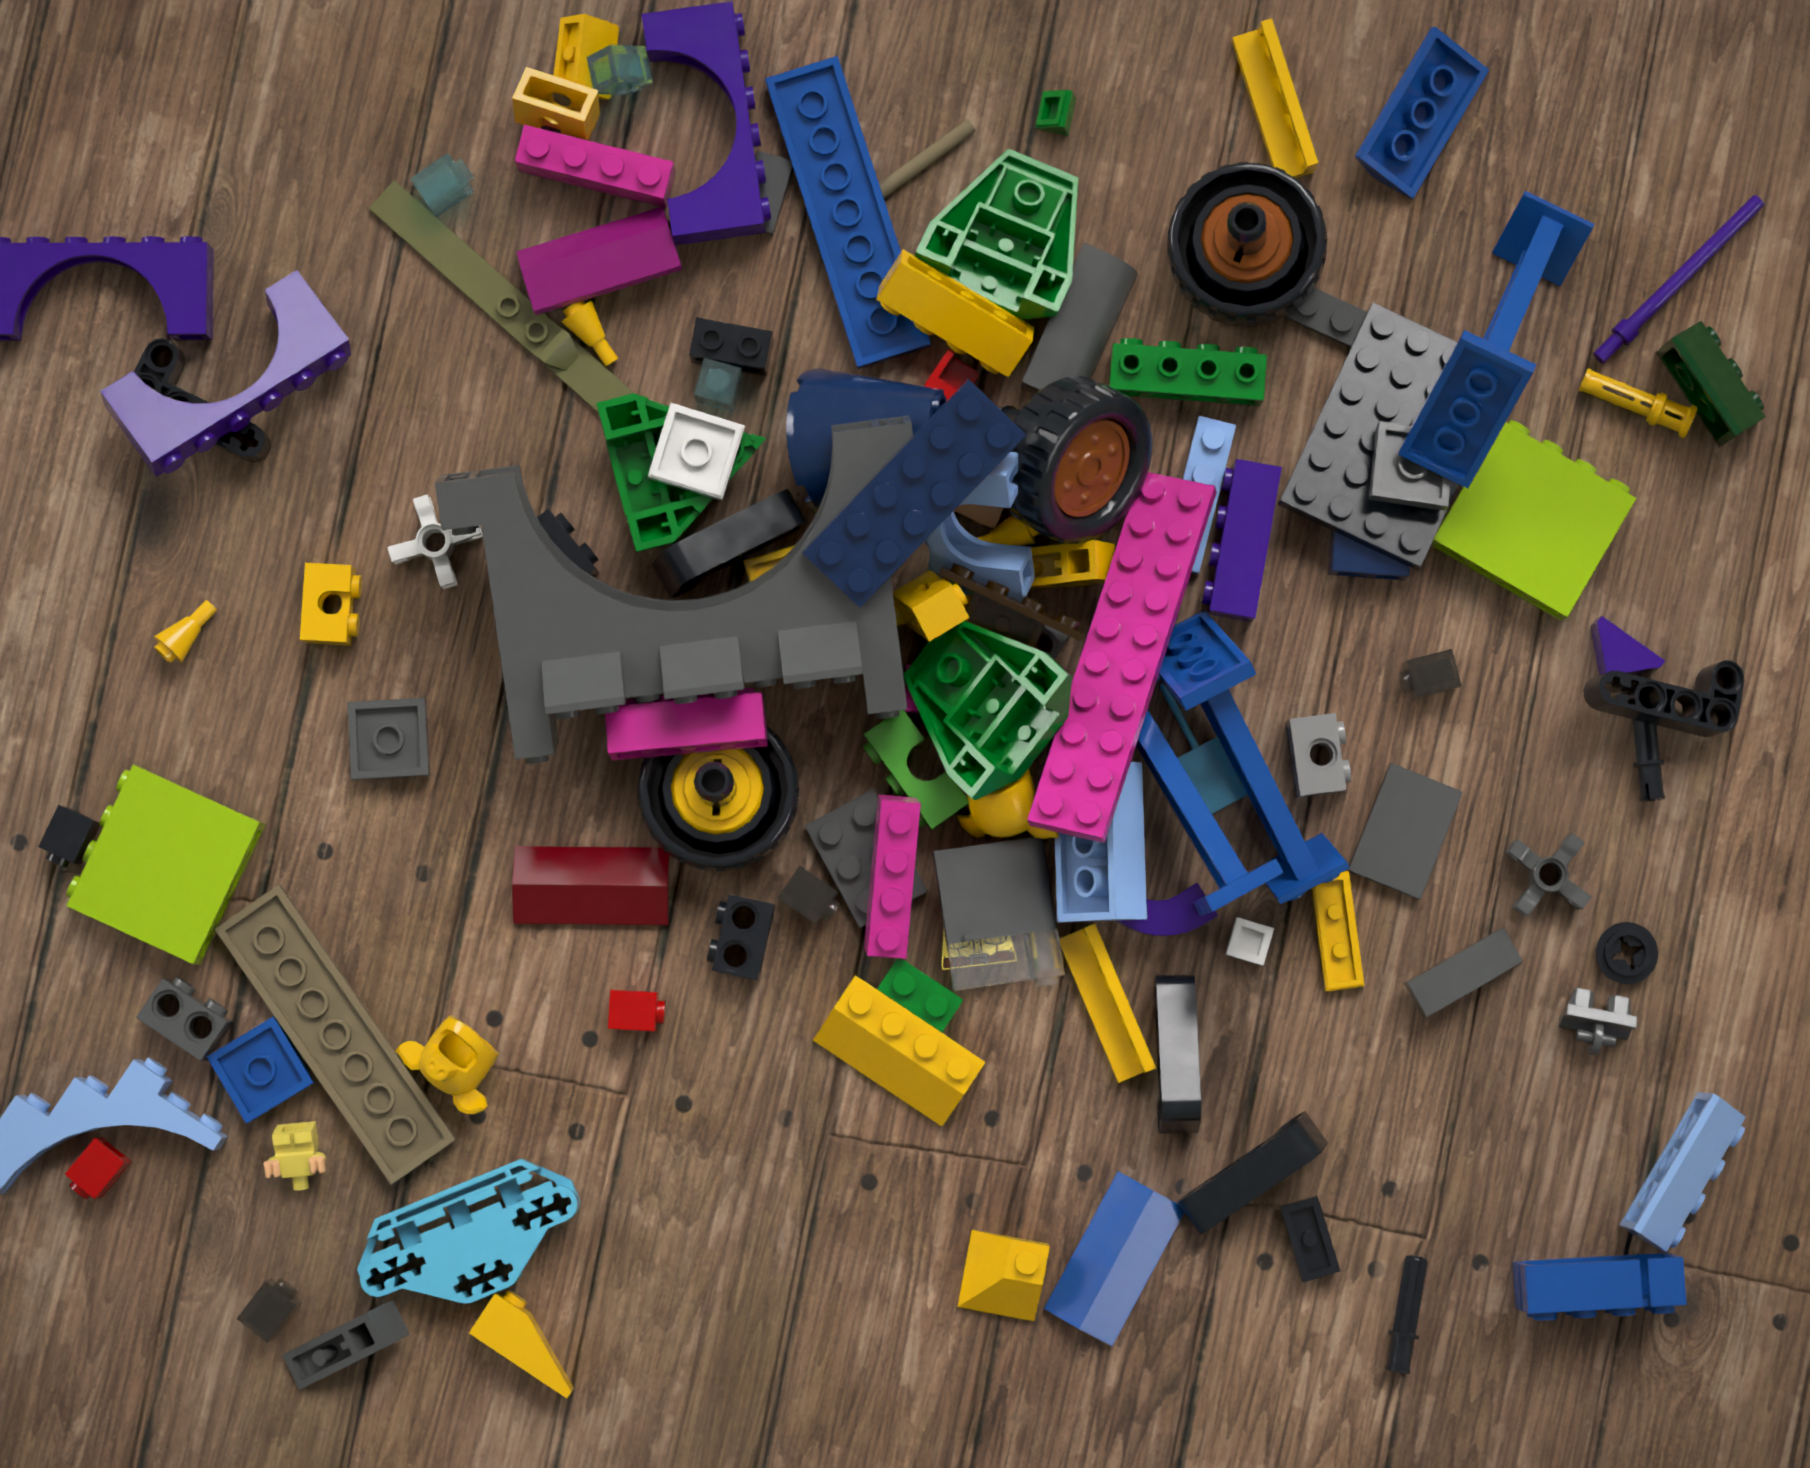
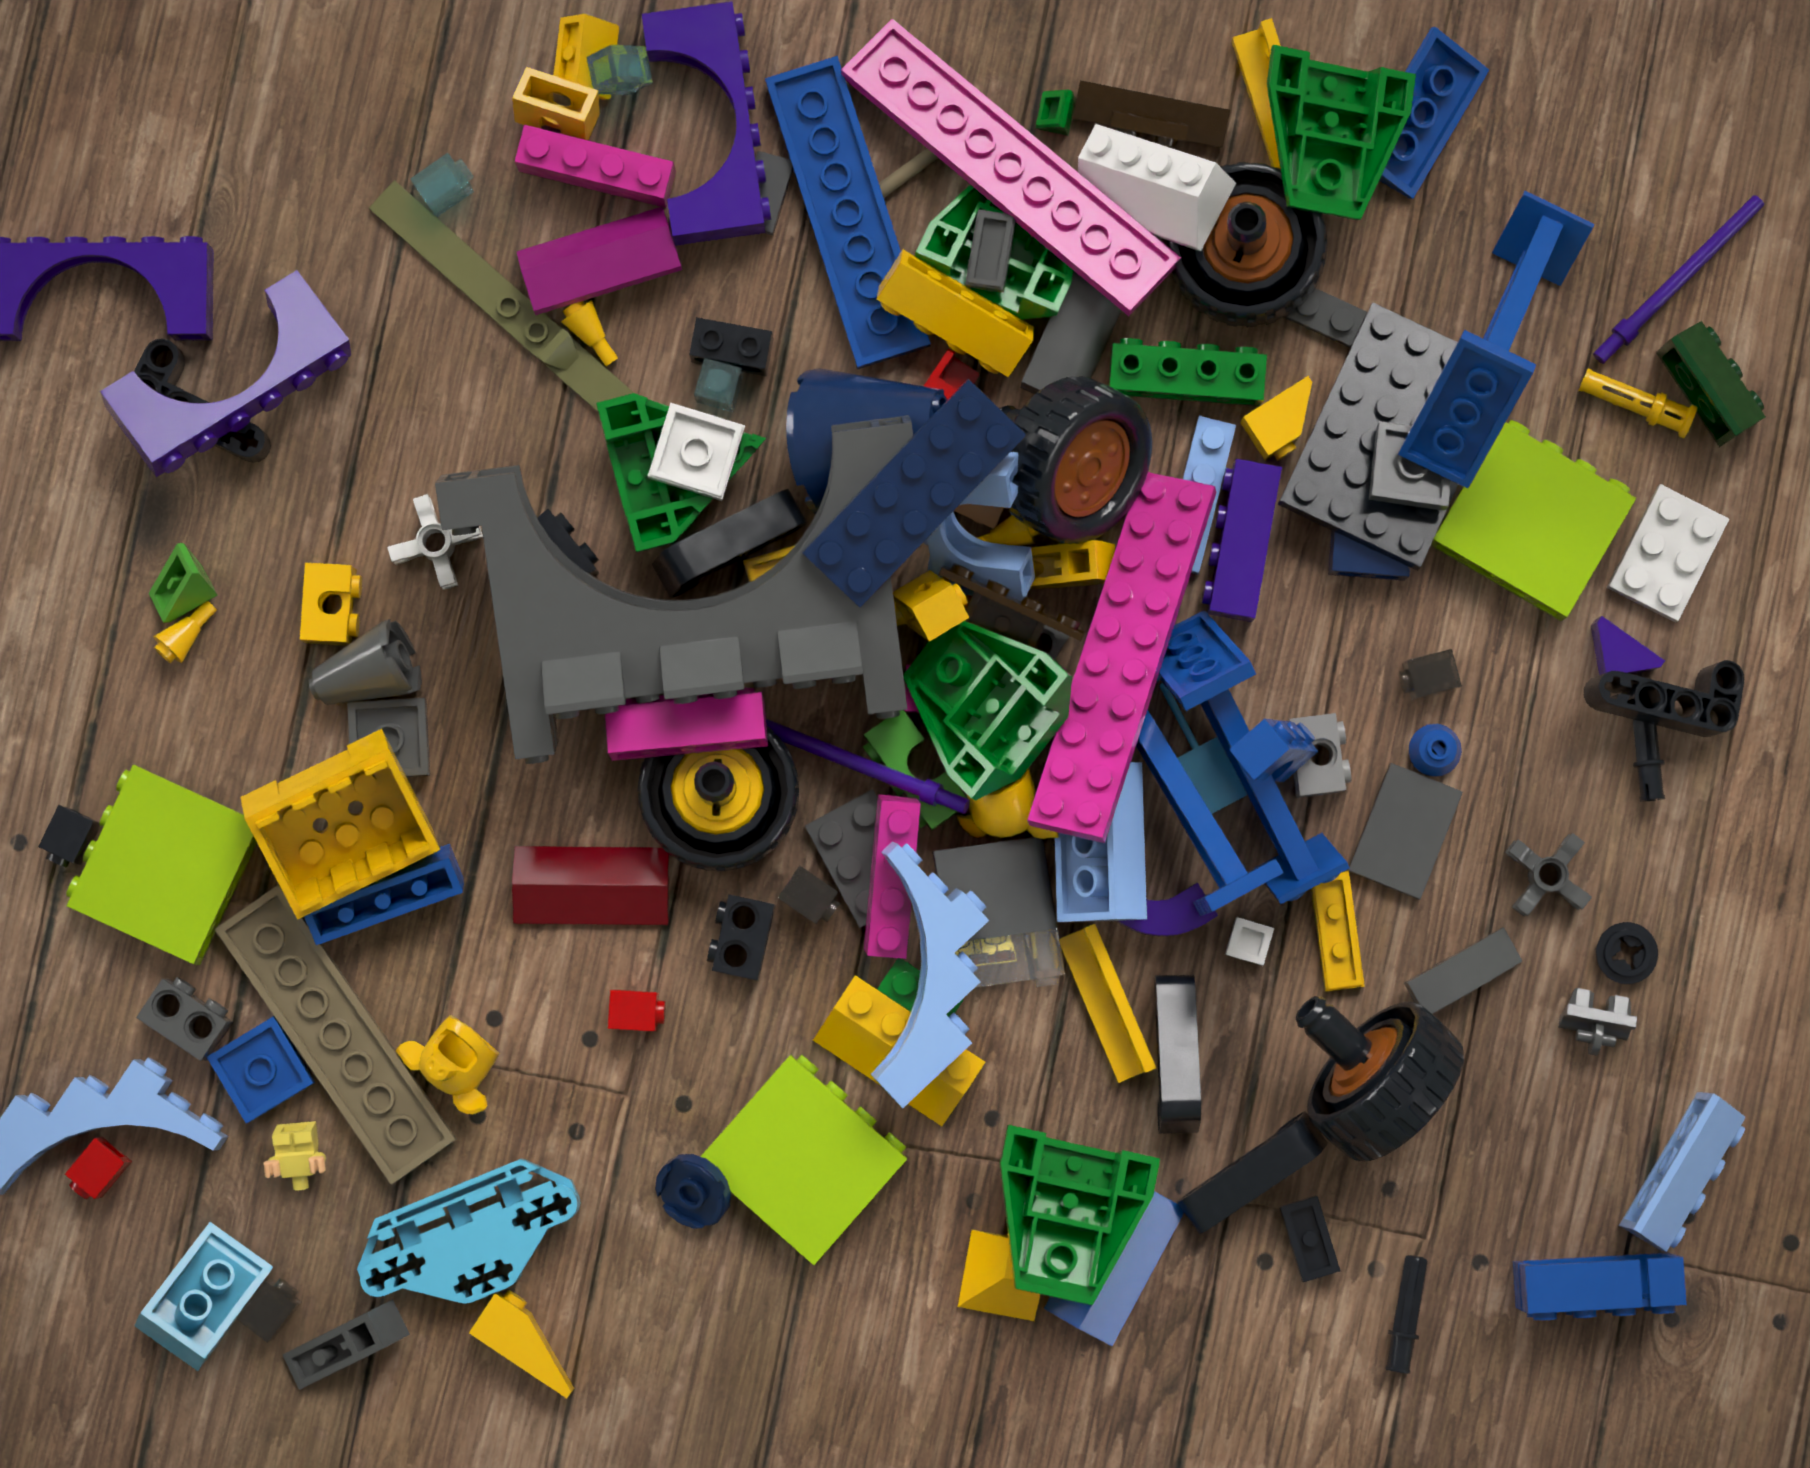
none -> medium azure slope [134,1222,273,1371]
none -> bright green slope [149,543,218,623]
none -> yellow container [240,729,440,920]
none -> blue brick [304,844,464,945]
none -> dark grey cone [309,619,422,705]
none -> dark blue tile [655,1154,731,1229]
none -> lime panel [700,1054,907,1265]
none -> dark purple bar [766,719,970,814]
none -> plate [841,19,1181,316]
none -> light blue arch [871,841,989,1108]
none -> dark grey tile [965,210,1016,293]
none -> green wedge [1000,1125,1160,1306]
none -> dark brown bracket [1073,80,1230,148]
none -> white slope [1078,124,1236,251]
none -> blue arch [1229,718,1319,782]
none -> yellow slope [1240,376,1312,461]
none -> green wedge [1267,45,1416,220]
none -> black wheel [1296,996,1464,1162]
none -> blue cone [1409,724,1462,777]
none -> white plate [1607,484,1729,623]

